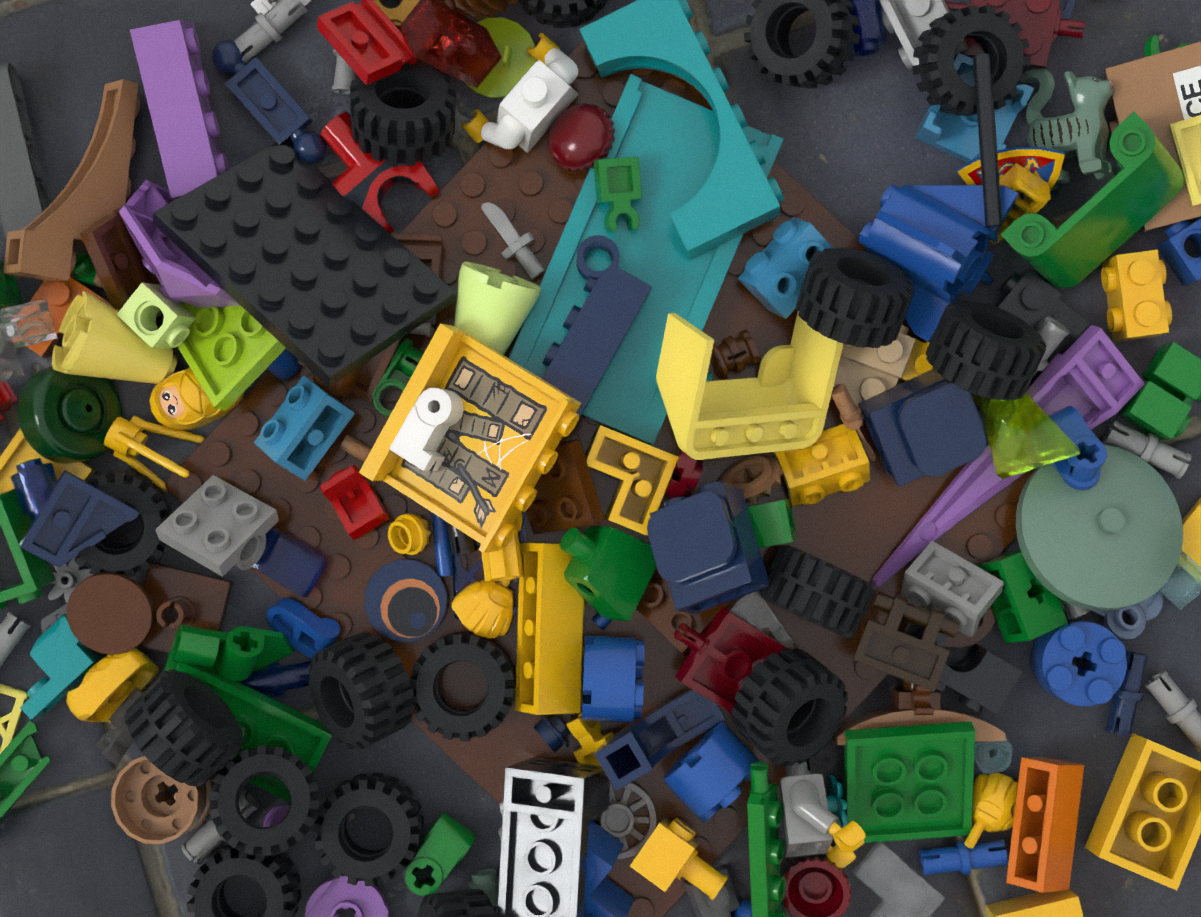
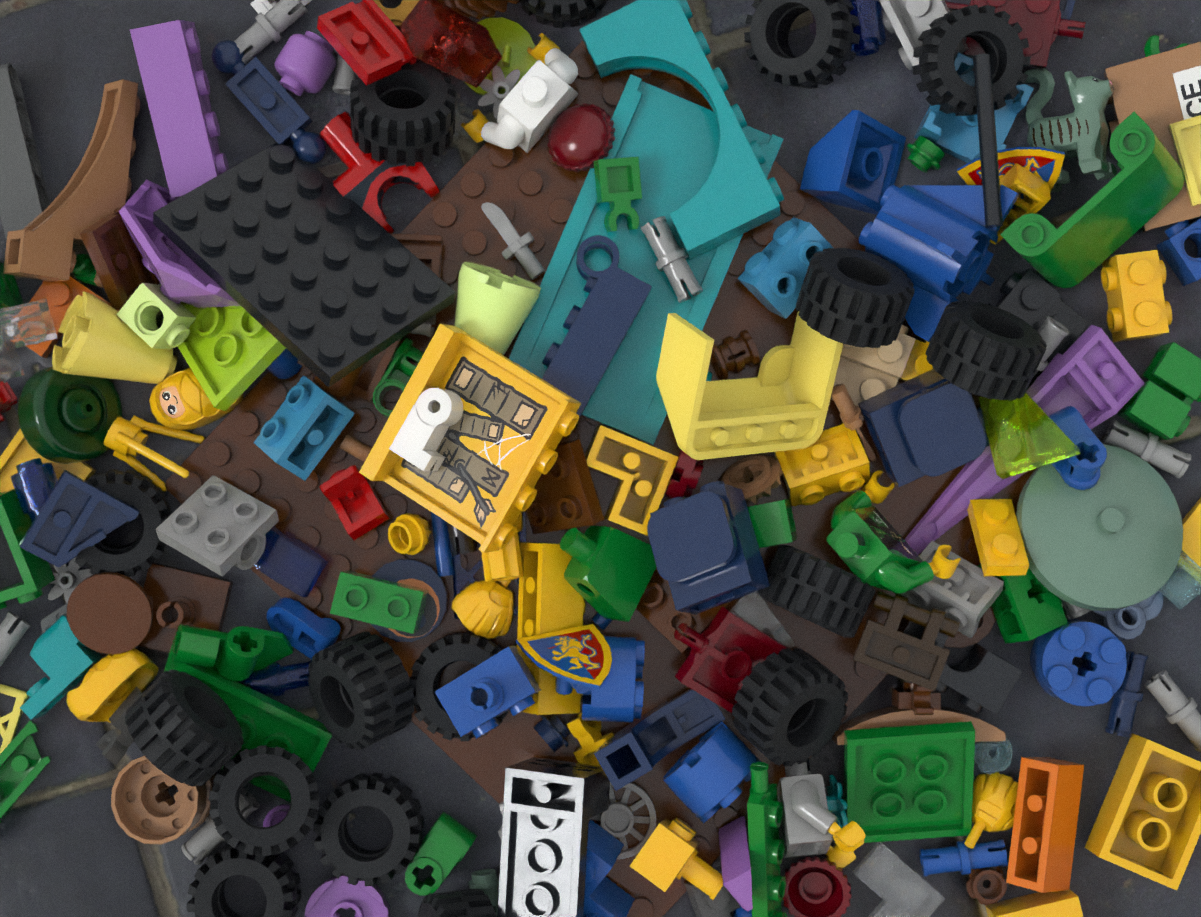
none -> medium lavender head [274,31,337,96]
none -> green brick [330,570,429,634]
none -> blue brick [435,646,541,739]
none -> light grey plant [477,65,520,119]
none -> shield [516,624,612,695]
none -> light grey pin [641,216,703,303]
none -> medium lavender slope [718,816,753,912]
none -> blue slope [800,110,906,215]
none -> green torso [826,470,961,594]
none -> green plate [907,136,945,173]
none -> reddish brown plate [966,866,1007,905]
none -> yellow plate [967,499,1029,576]

